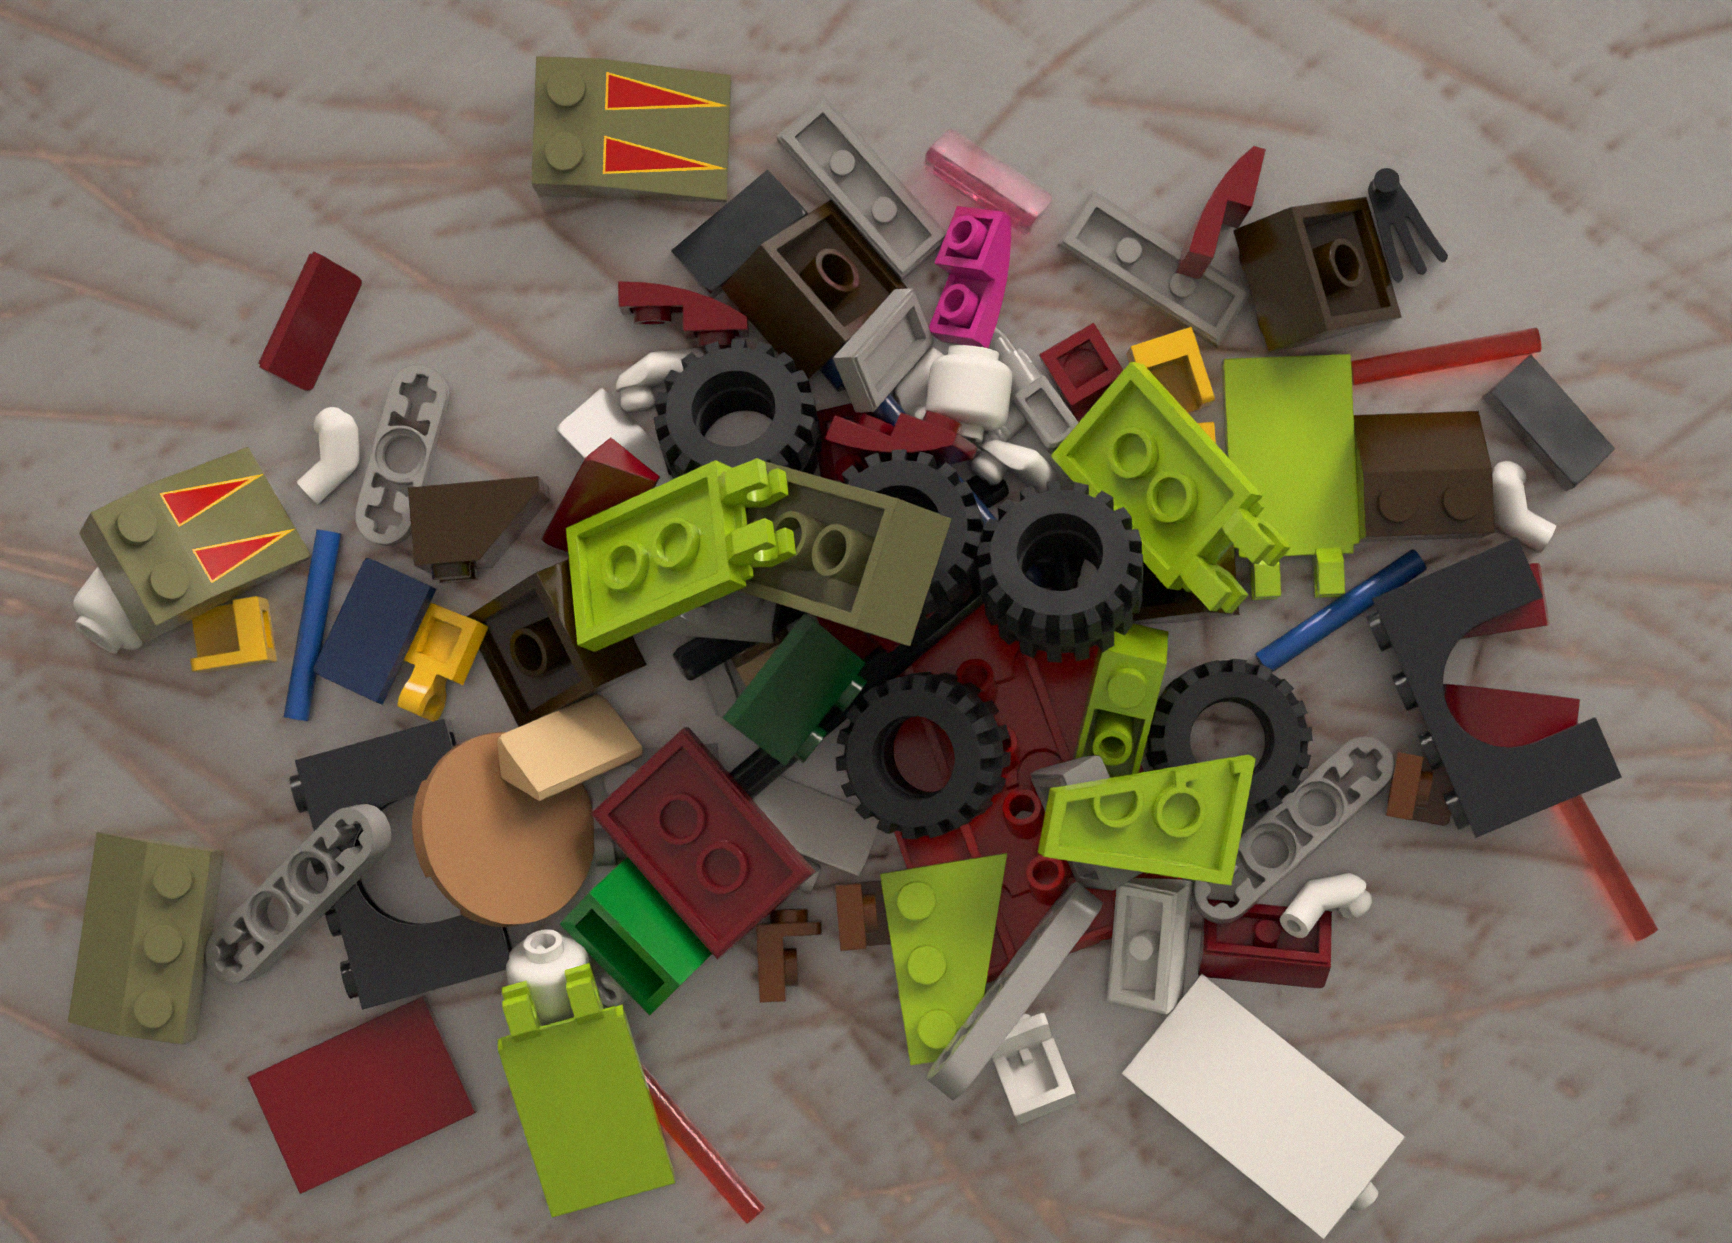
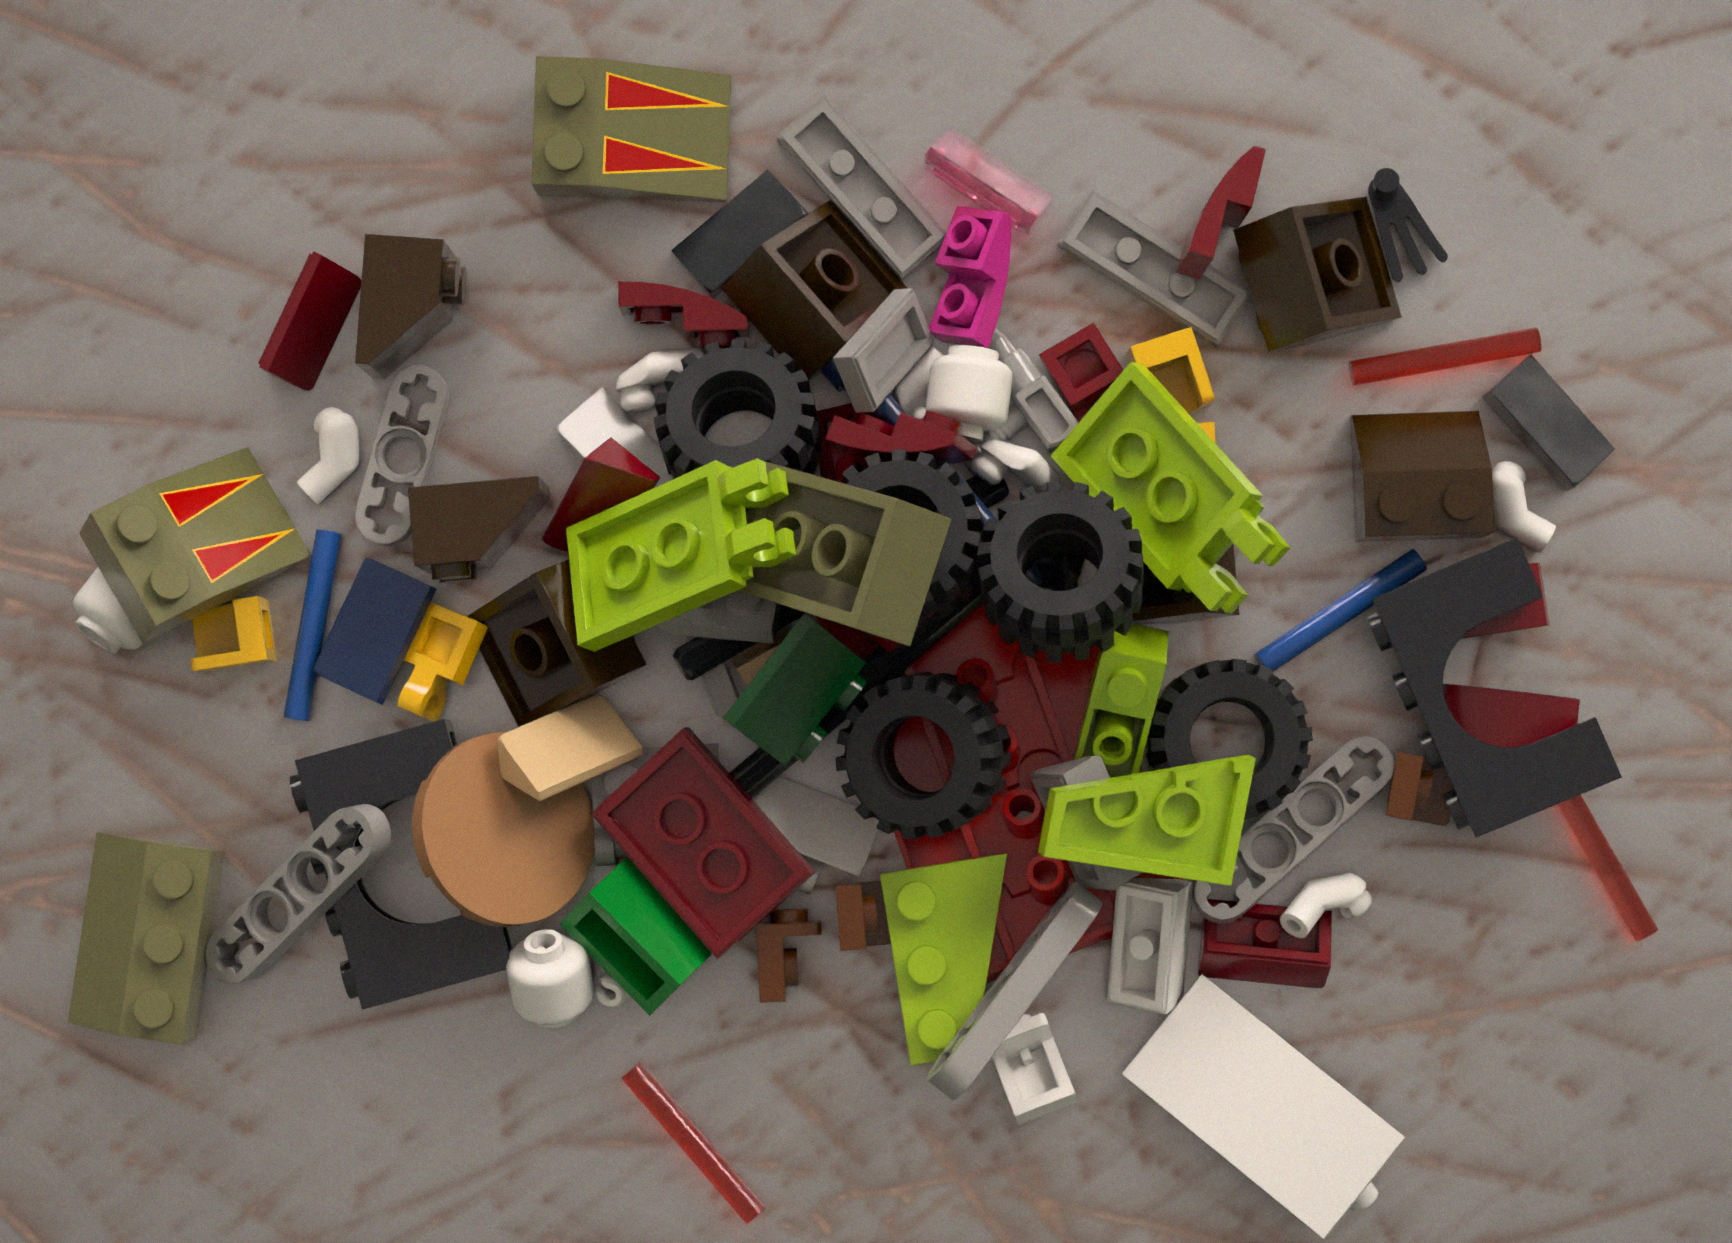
dark red tile [247,995,478,1194] -> none
lime tile [497,963,675,1218] -> none
lime tile [1221,354,1360,601] -> none
none -> dark brown slope [355,234,467,379]

